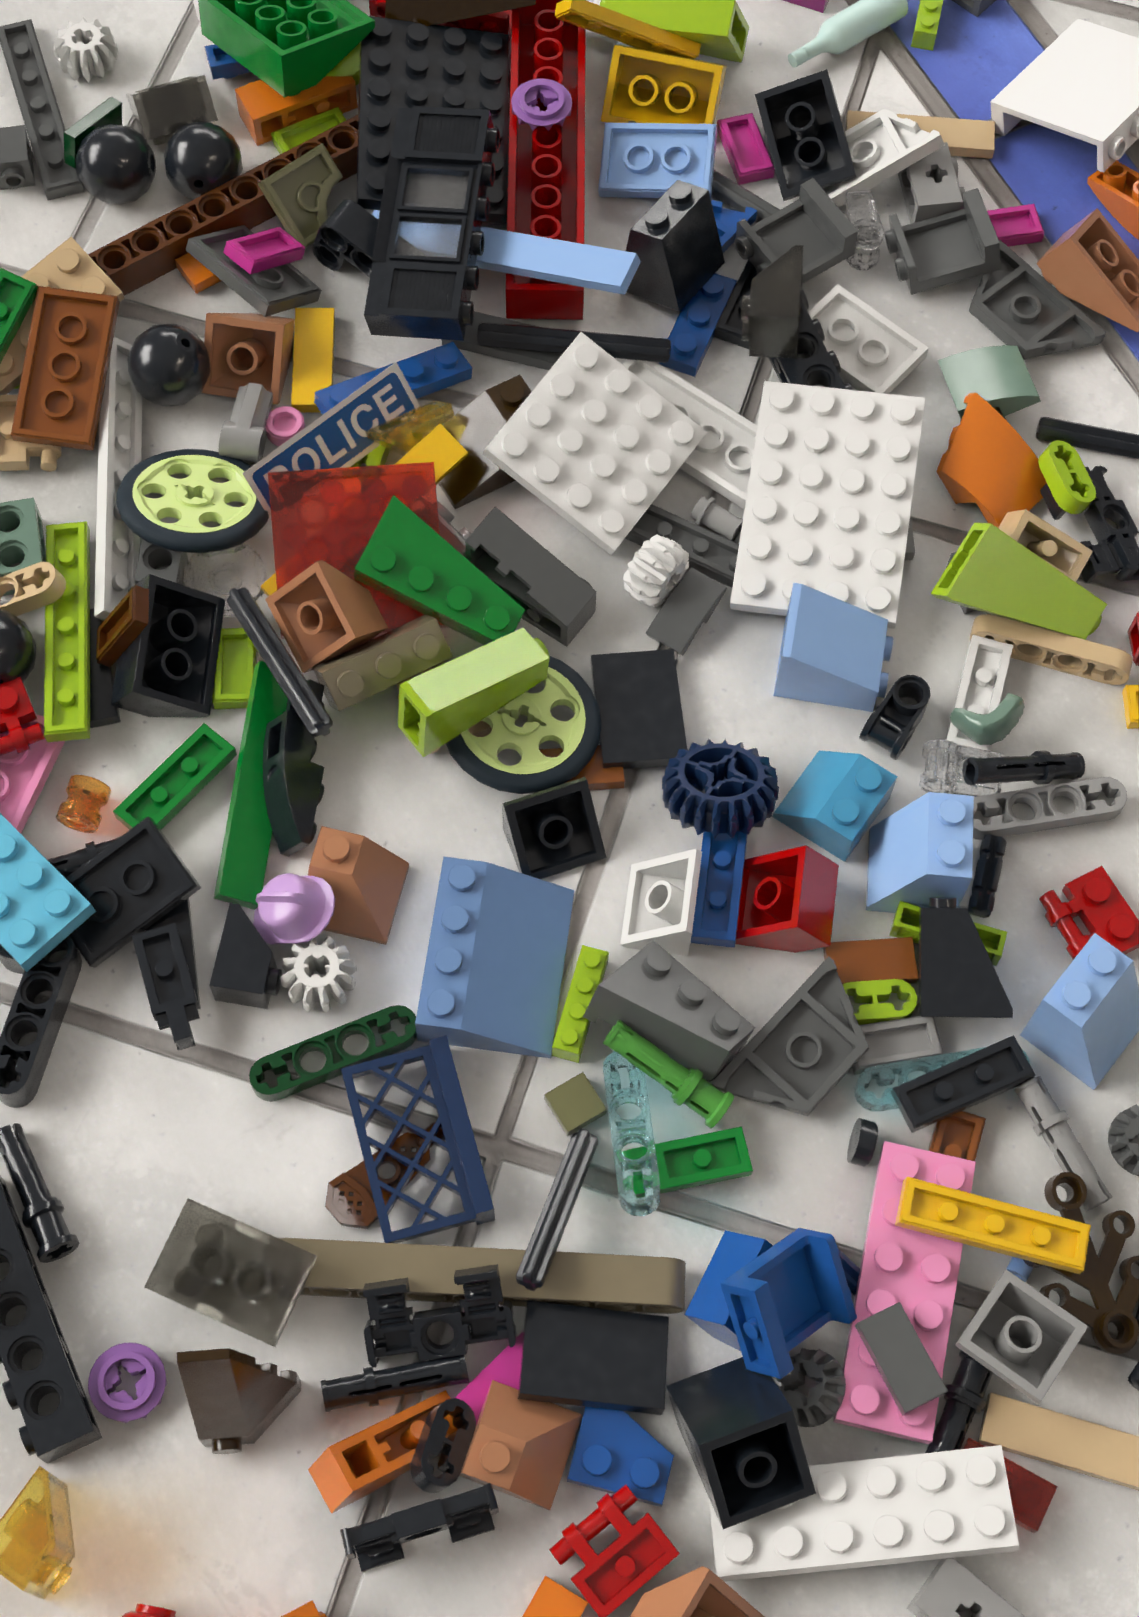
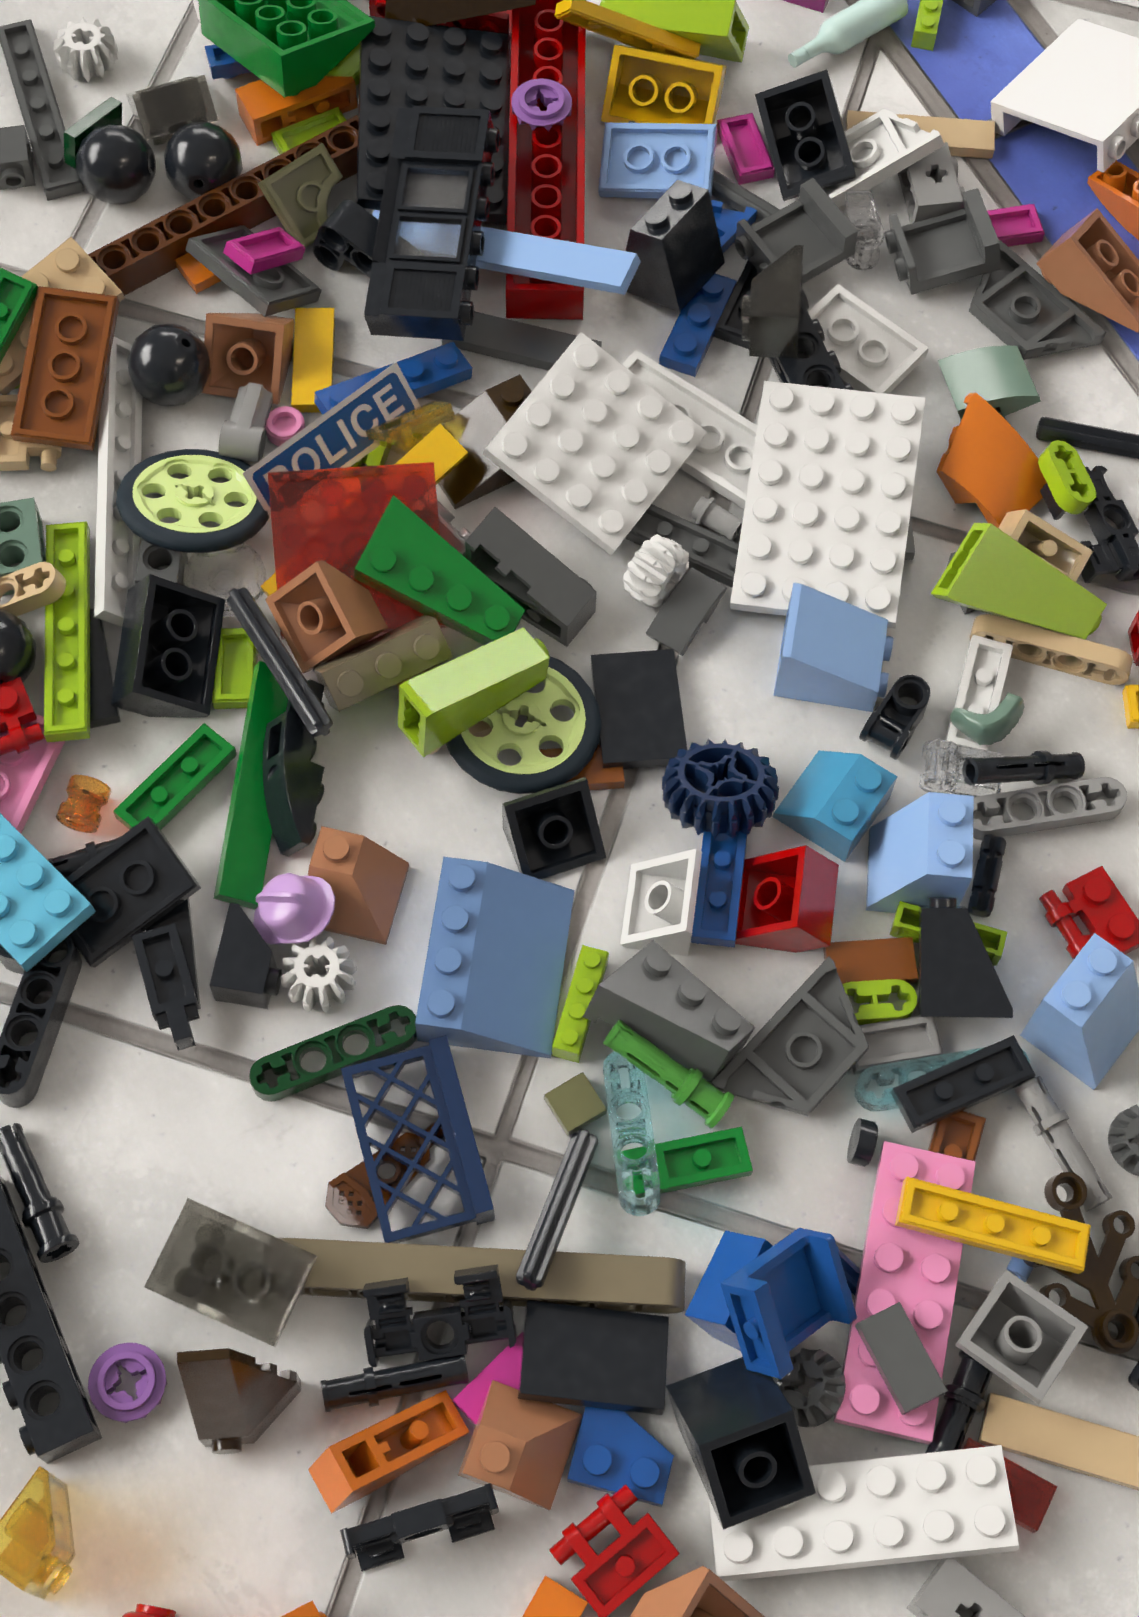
reddish brown tile [96,585,149,667] -> none
black beam [410,1398,476,1493] -> none
black axle [477,322,671,363] -> none

